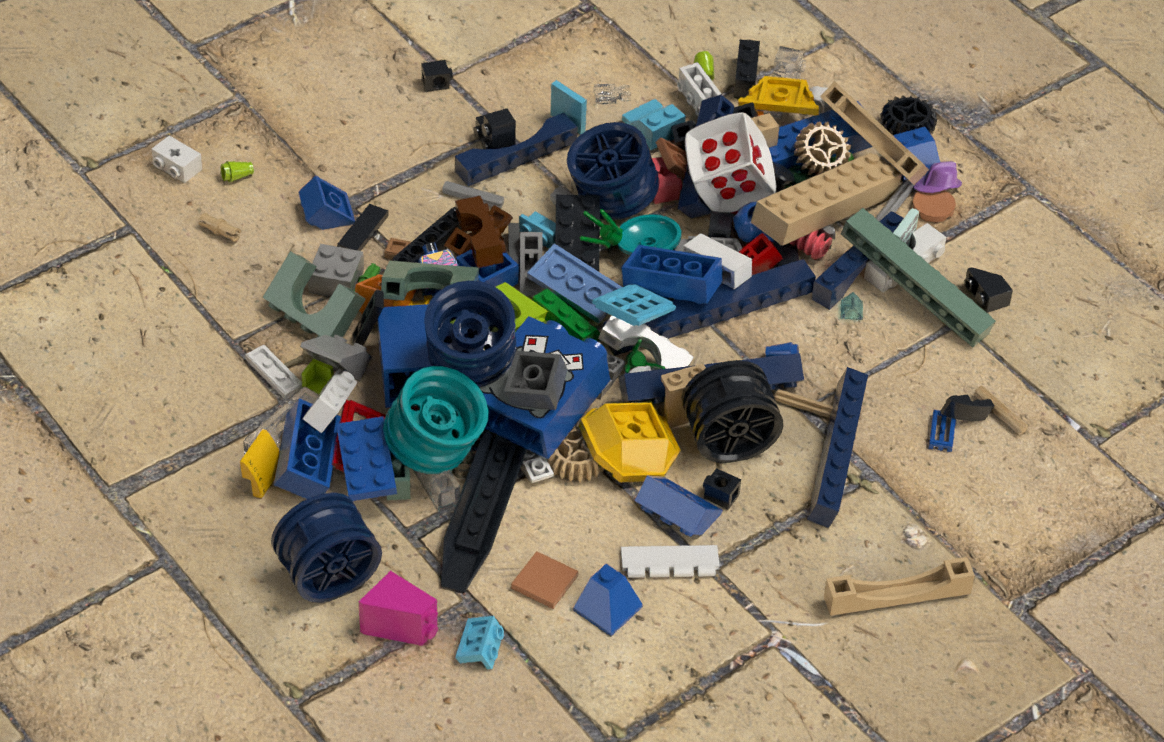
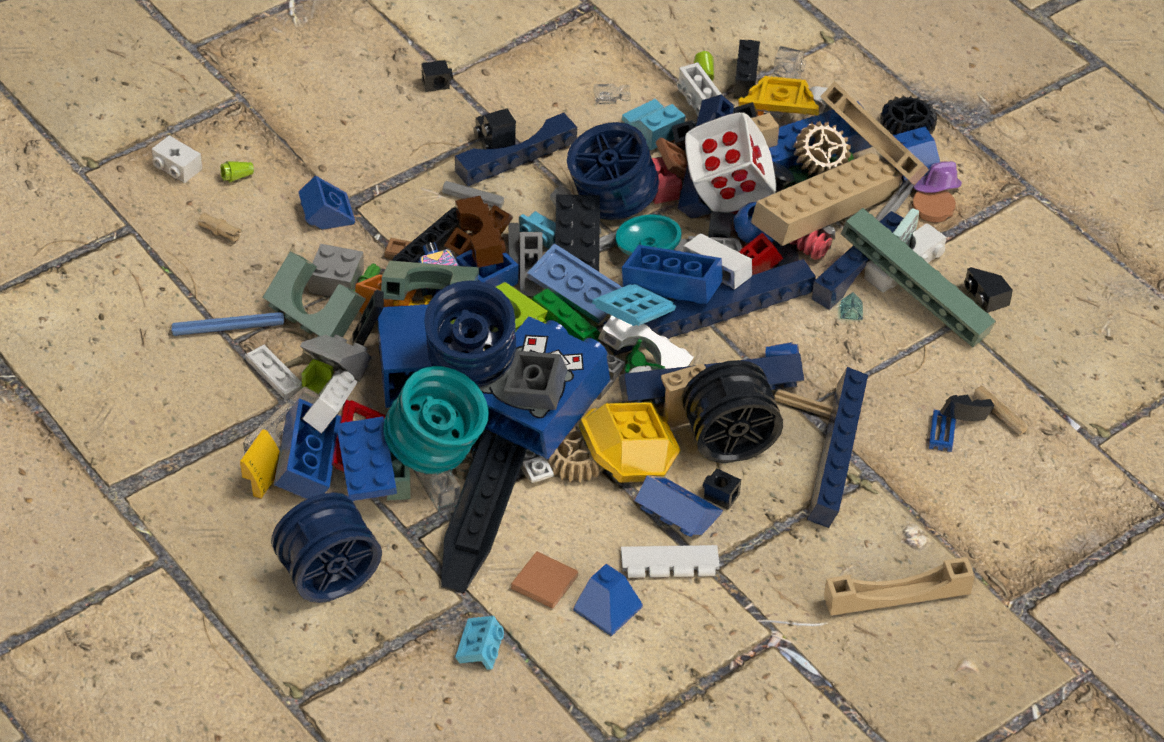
black tile [337,203,389,251] -> none
dark pink slope [359,571,438,646] -> none
medium azure tile [550,80,587,135] -> none
green plant [580,209,623,248] -> none
none -> medium blue axle [171,312,284,336]

